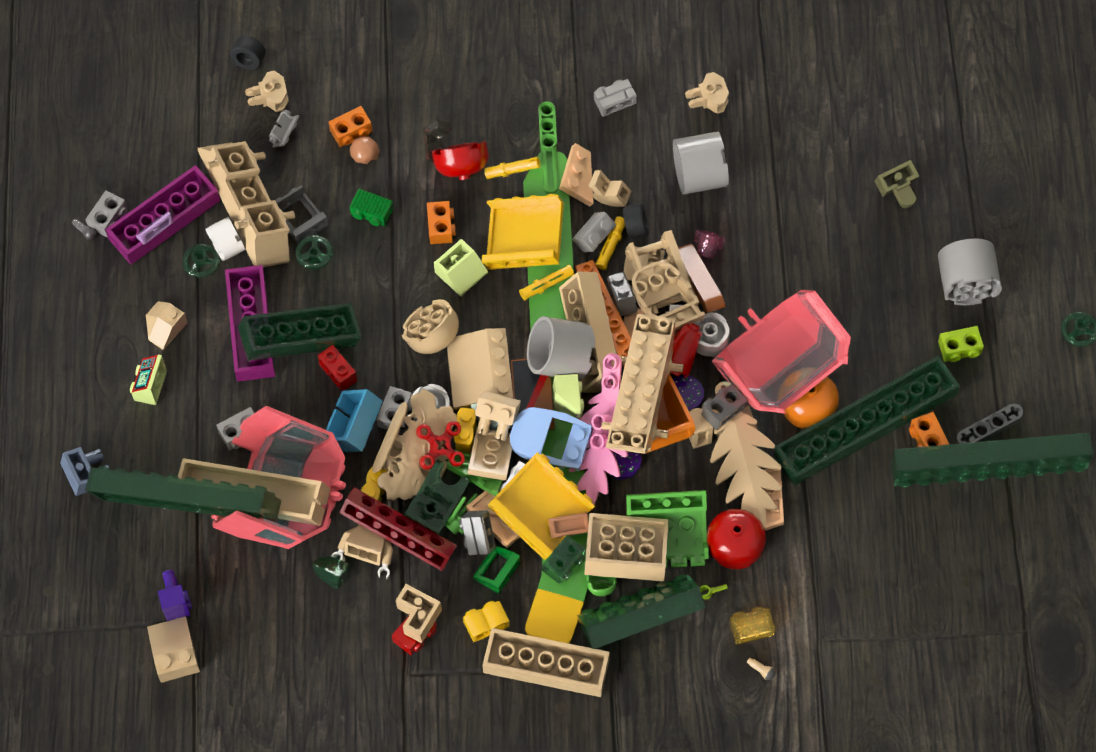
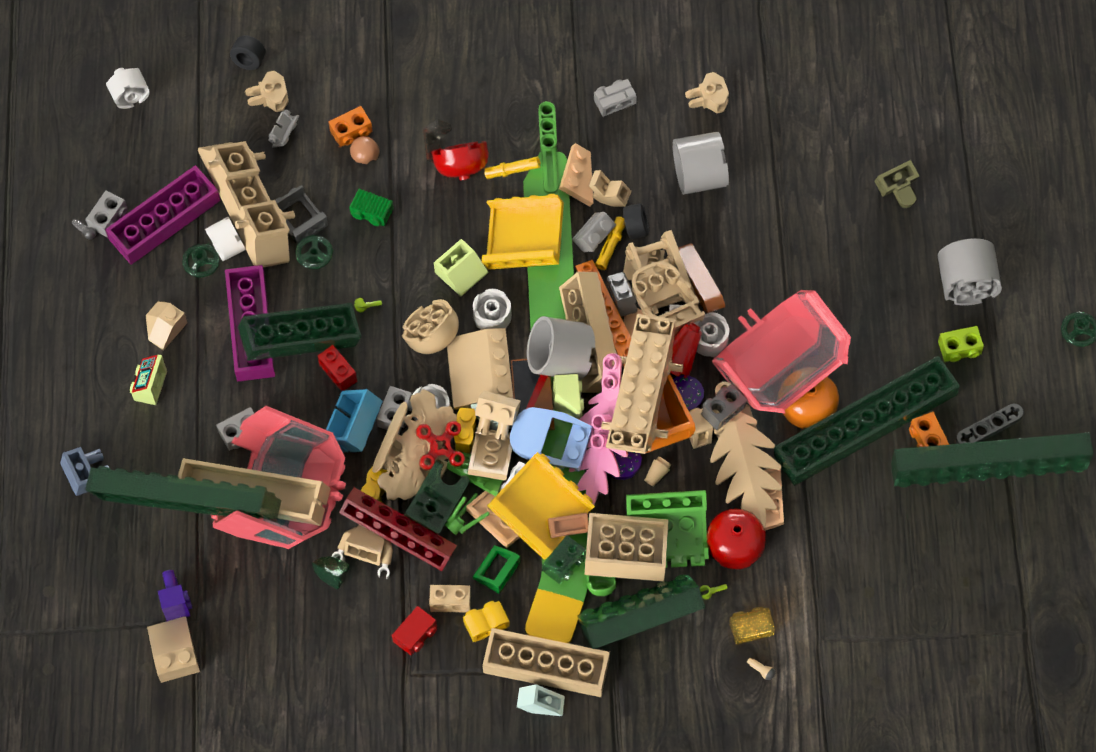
lavender slope [136,212,173,245] -> none
tan brick [396,584,442,643] -> none
orange brick [427,201,456,244] -> none
brick [460,510,496,555] -> none
yellow pin [519,265,574,301] -> none
clear pink piece [694,230,725,258] -> none
none -> white brick [106,68,149,109]
none -> lime hand [354,298,382,313]
none -> tan brick [429,585,471,612]
none -> white brick [473,289,512,330]
none -> light aqua slope [517,685,565,716]
none -> tan cone [645,457,671,487]

